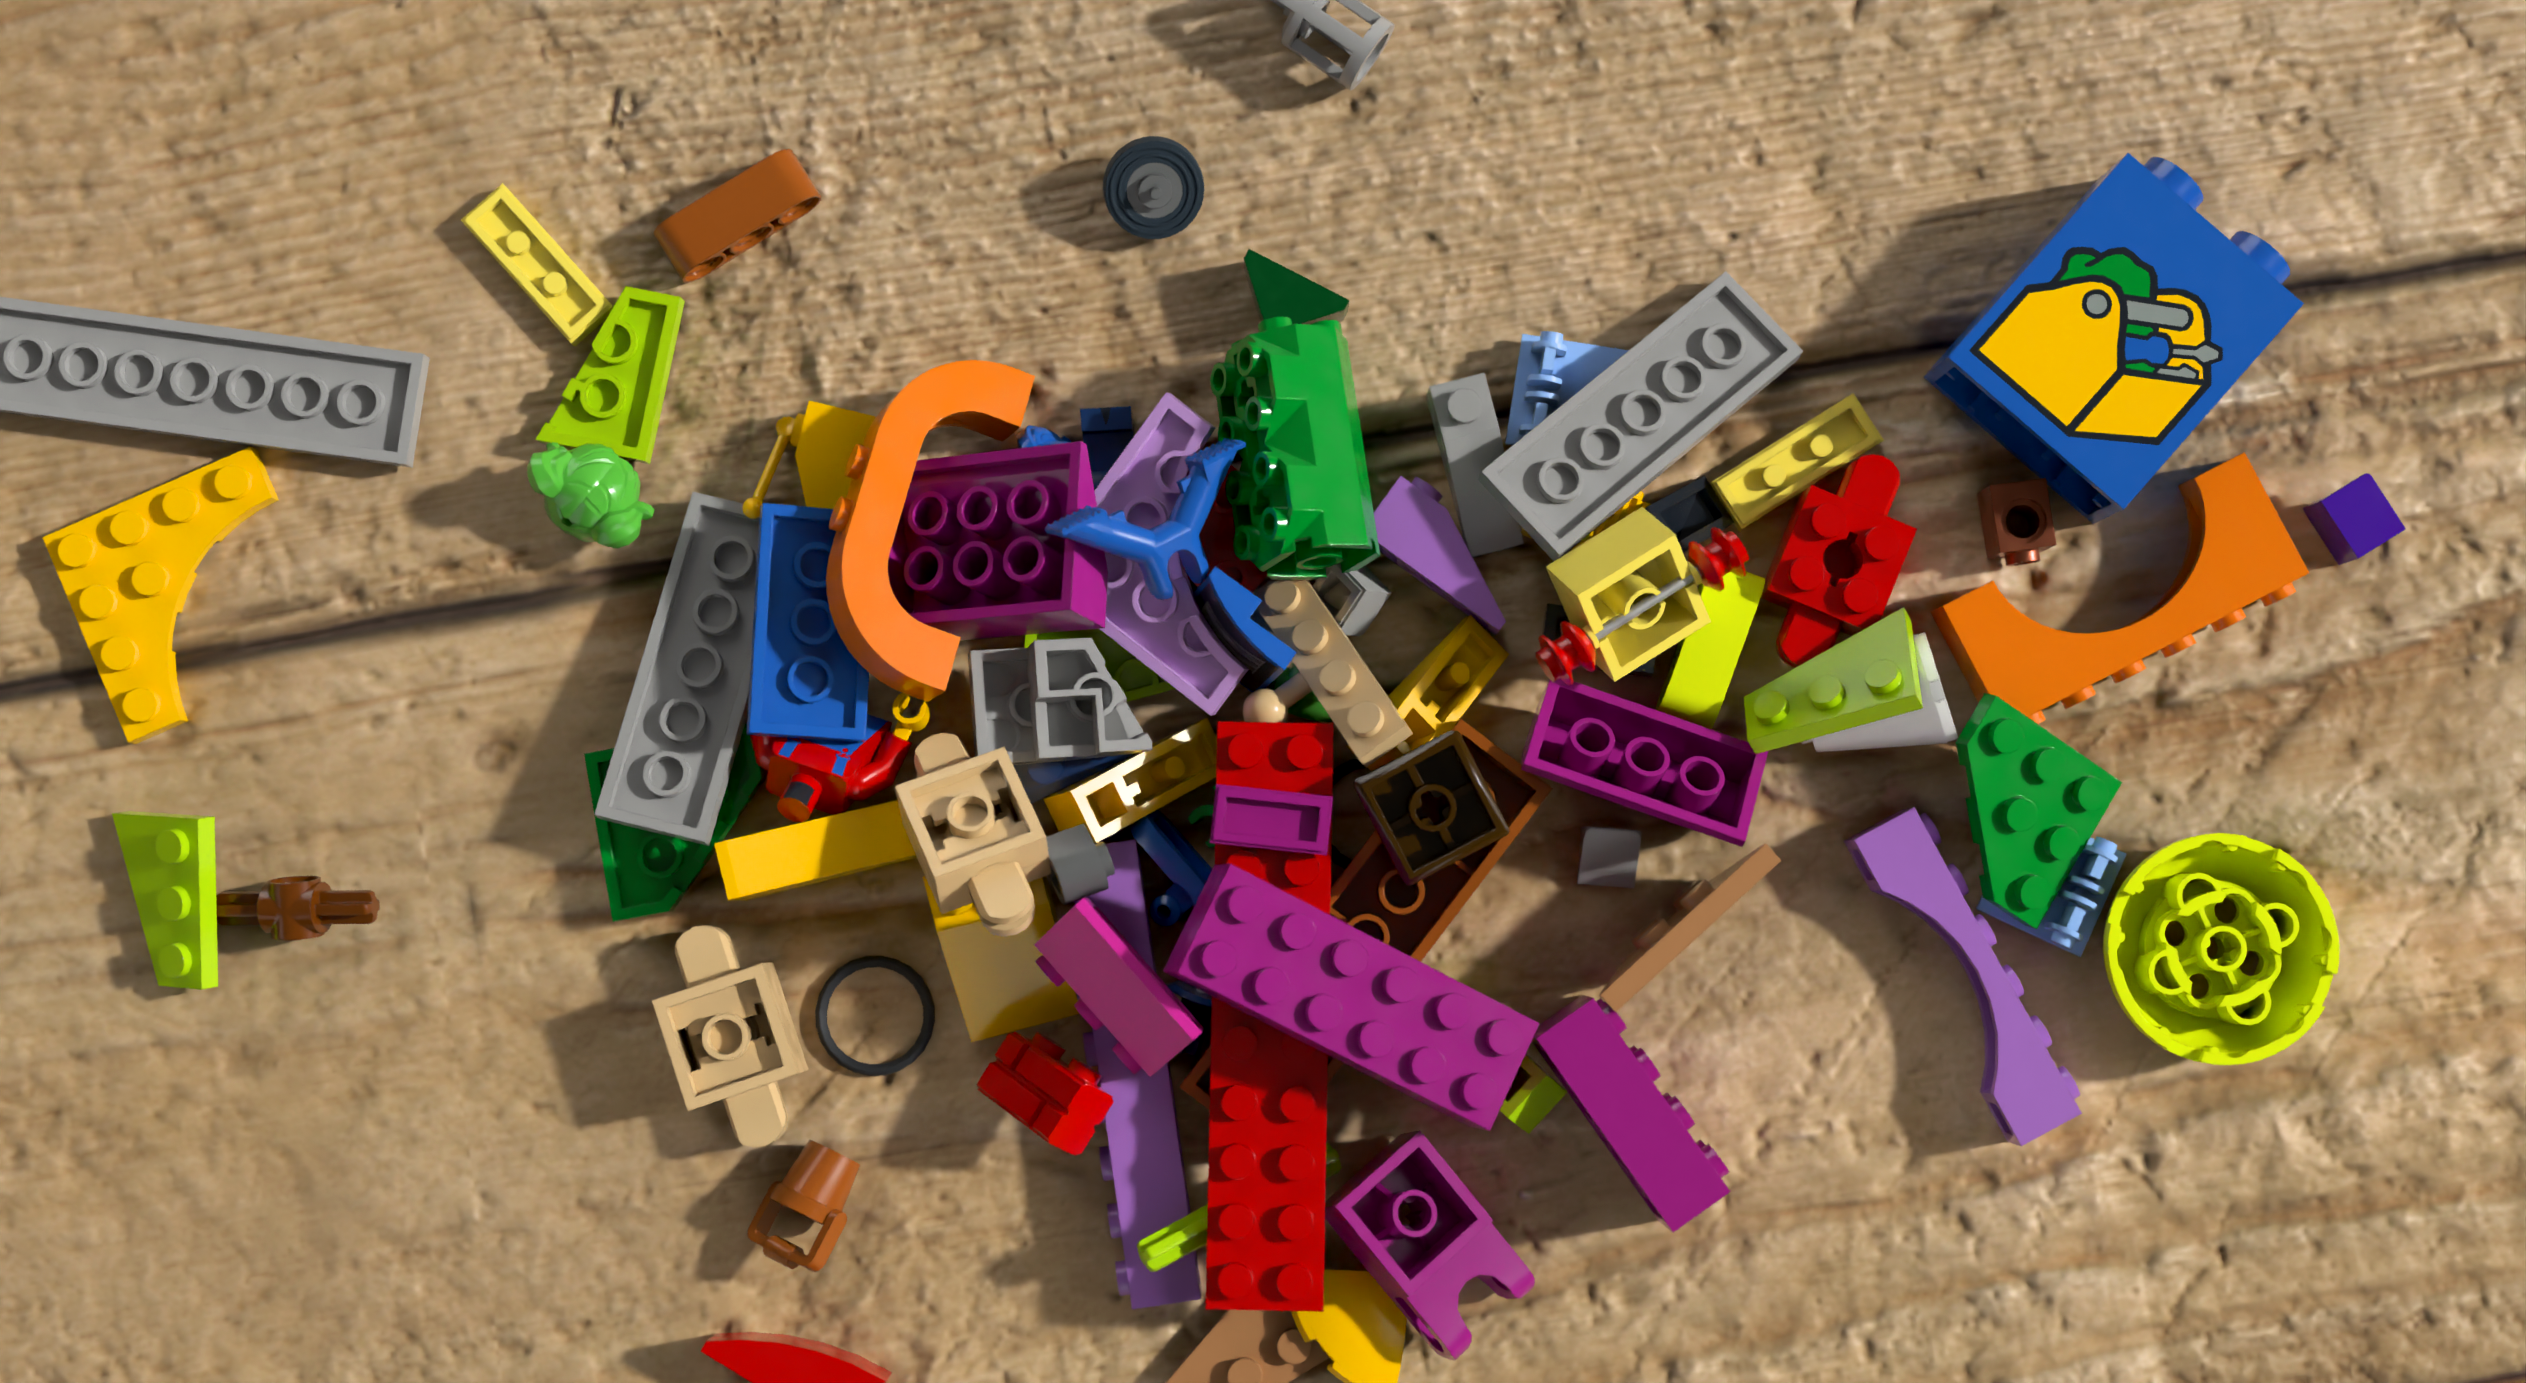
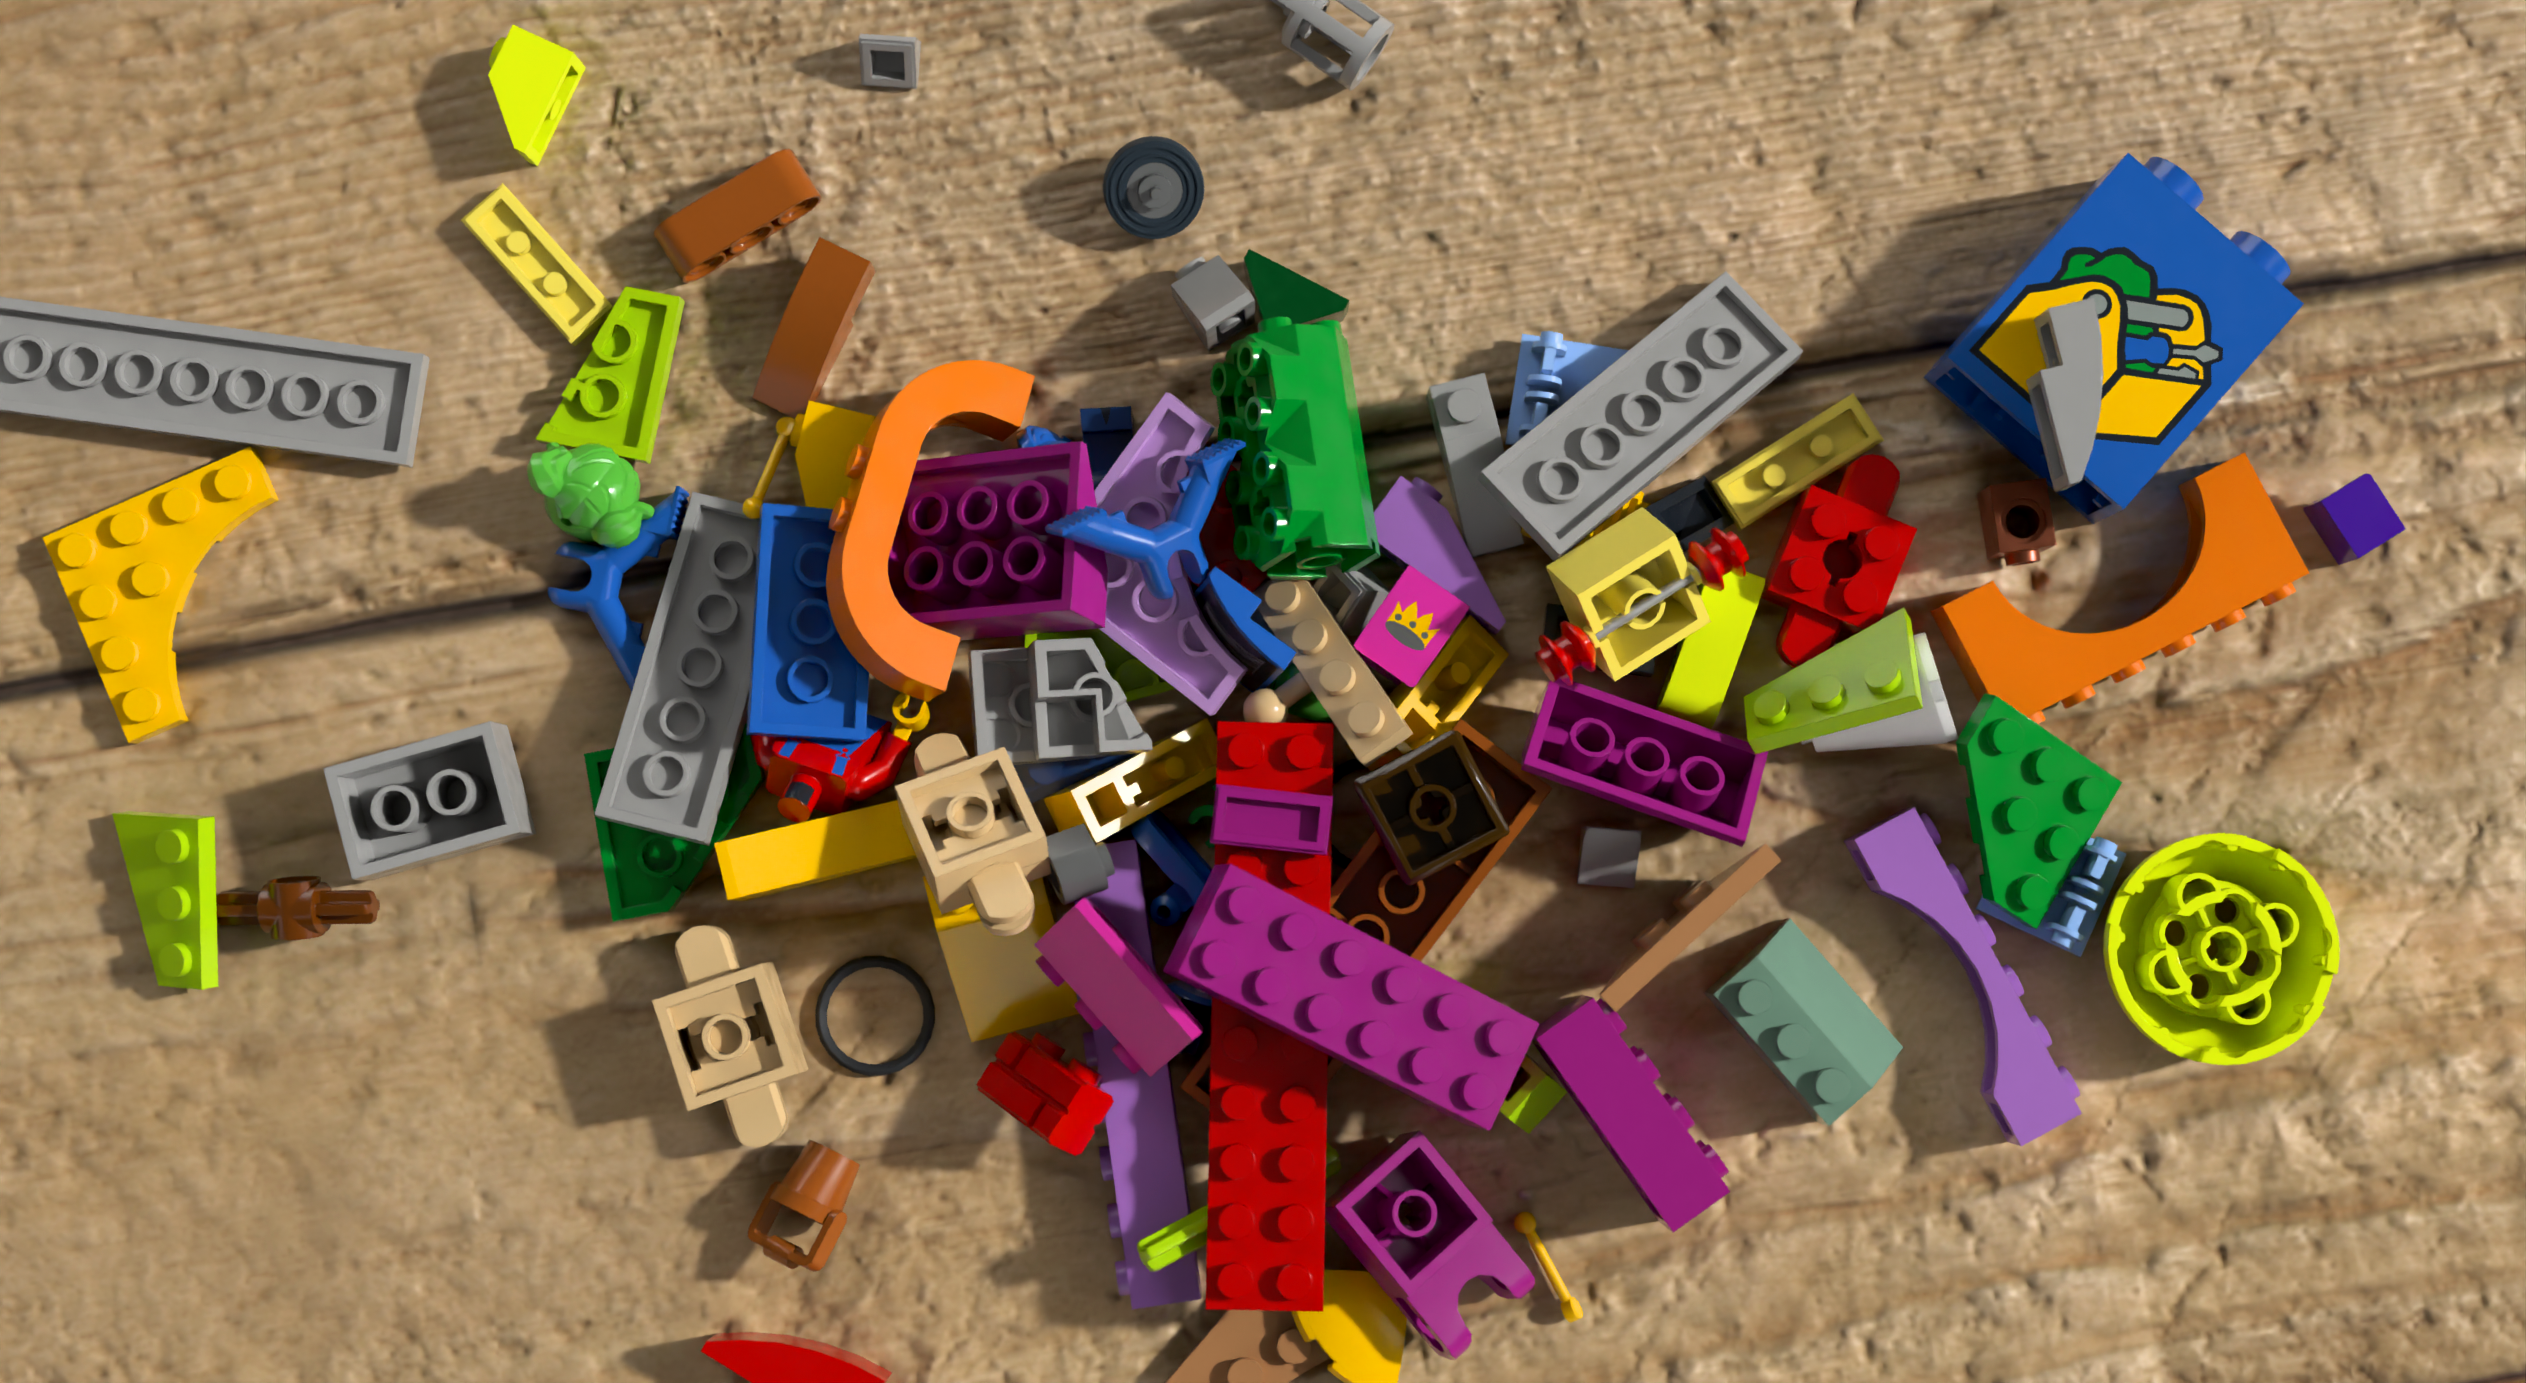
none -> light grey brick [323,721,536,880]
none -> neon yellow slope [488,25,586,167]
none -> blue piece [548,486,690,692]
none -> dark orange slope [752,237,876,419]
none -> light grey slope [859,34,921,89]
none -> light grey slope [1171,255,1255,352]
none -> dark pink piece [1354,565,1470,688]
none -> yellow hinge [1514,1212,1583,1323]
none -> sand green slope [1704,918,1904,1126]
none -> light grey slope [2026,298,2103,492]

